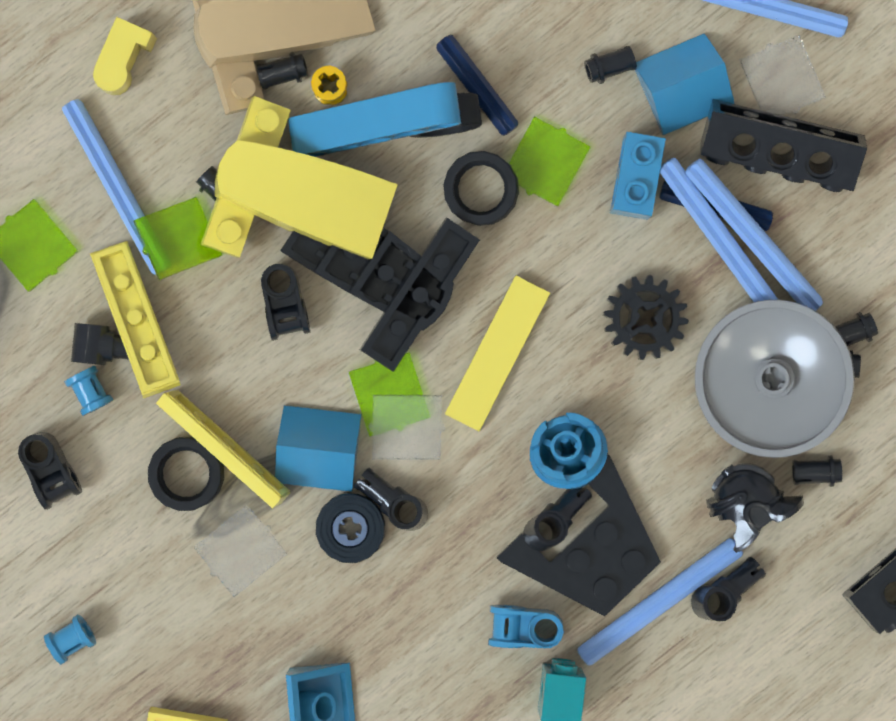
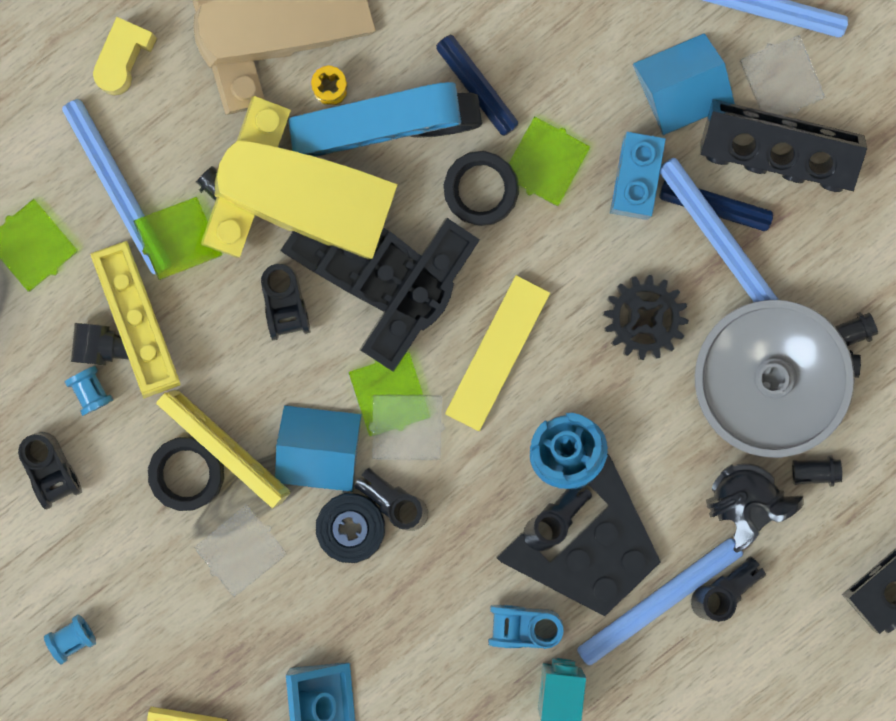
black pin [257,52,309,89] -> none
black pin [584,46,637,84] -> none
light blue axle [686,159,823,311] -> none

